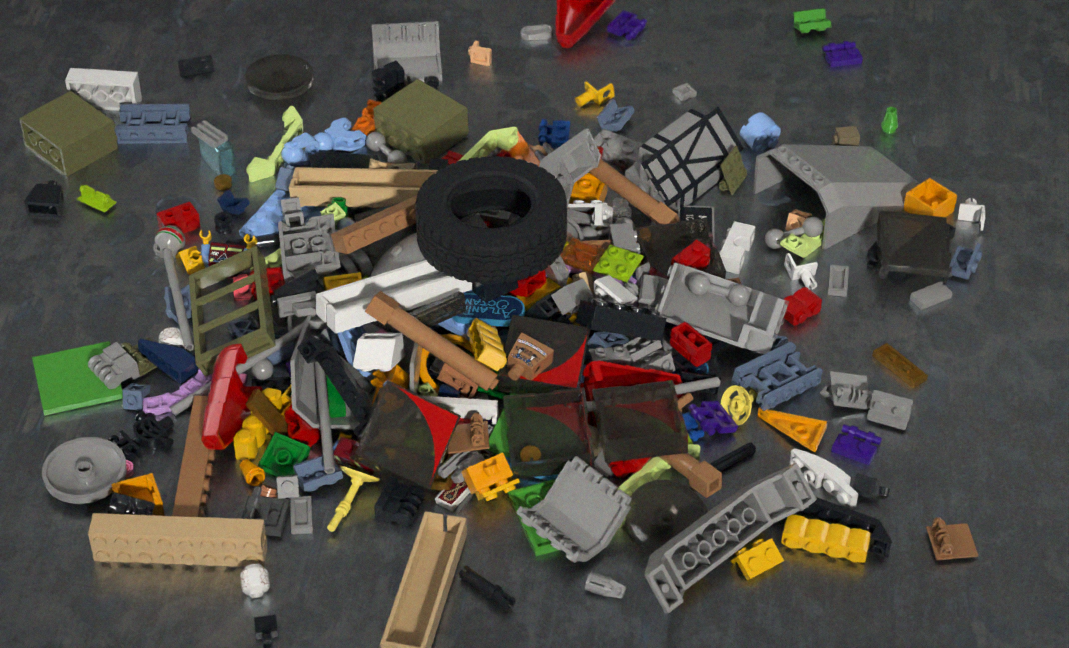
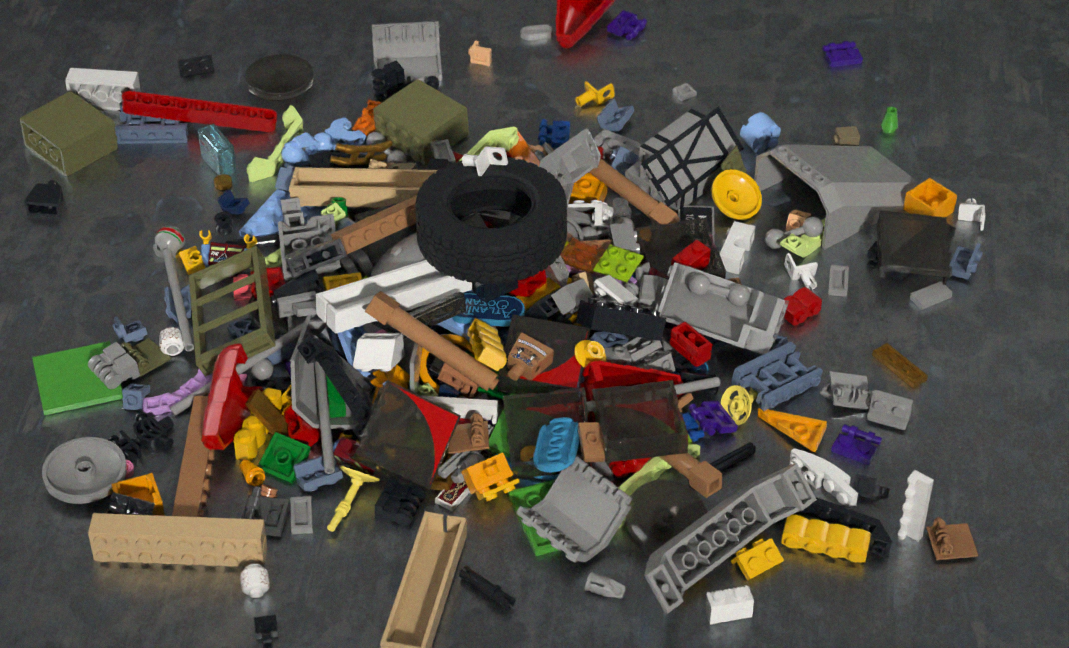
lime hinge [77,185,116,213] -> none
dark blue slope [138,339,198,384] -> none
red brick [156,202,201,234] -> none
light grey tile [191,120,228,148] -> none
light grey brick [276,474,300,499] -> none
bright green bracket [793,8,831,33] -> none
none -> sand blue bracket [112,317,148,343]
none -> red beam [122,91,277,132]
none -> black slope [285,238,347,277]
none -> pearl gold piece [329,140,393,167]
none -> light grey tile [431,139,456,165]
none -> white bracket [462,147,508,176]
none -> dark azure tile [533,417,580,472]
none -> yellow piece [574,340,606,368]
none -> medium nougat plate [577,422,605,462]
none -> sand blue bracket [609,146,639,176]
none -> white brick [705,585,754,624]
none -> yellow dish [711,169,762,220]
none -> white hinge [897,470,934,541]

